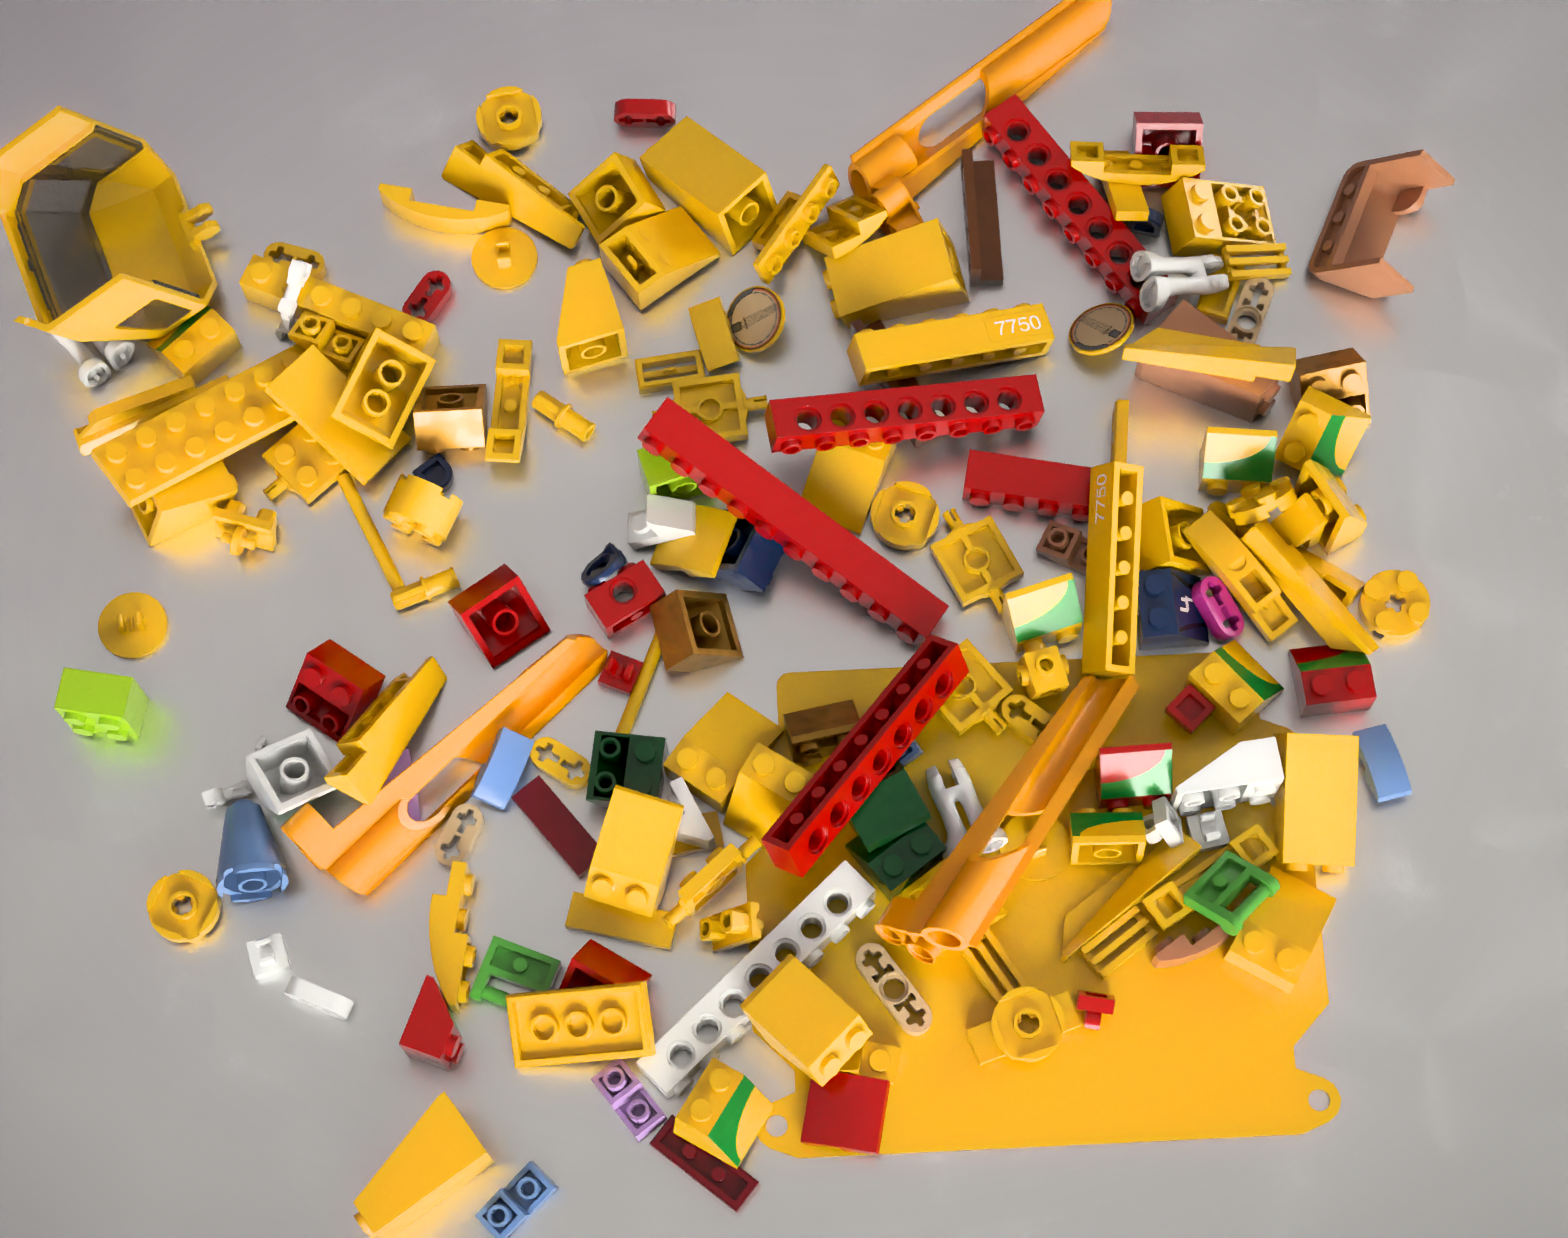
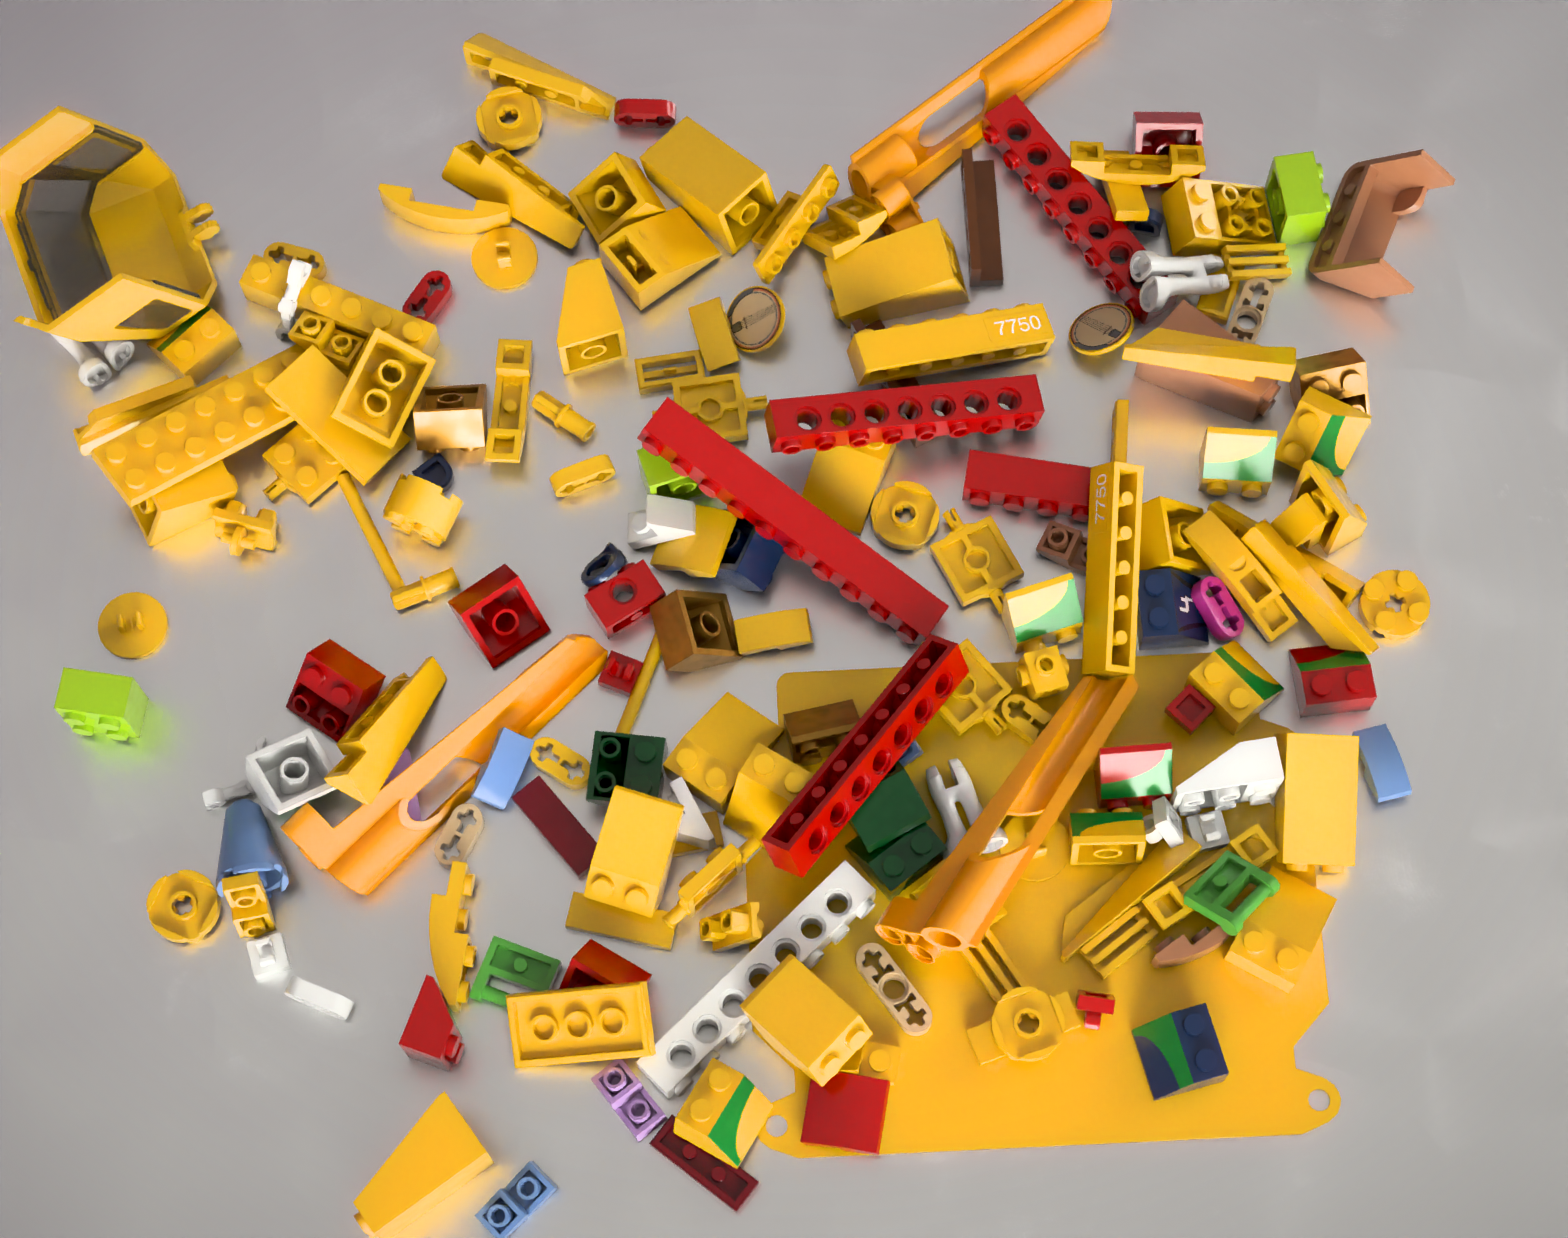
yellow plate [1225,476,1298,525] -> none
none -> yellow slope [222,871,276,938]
none -> yellow wedge [463,33,616,120]
none -> yellow beam [549,454,616,497]
none -> yellow slope [734,608,813,656]
none -> dark blue slope [1131,1003,1229,1101]
none -> lime brick [1264,151,1331,246]

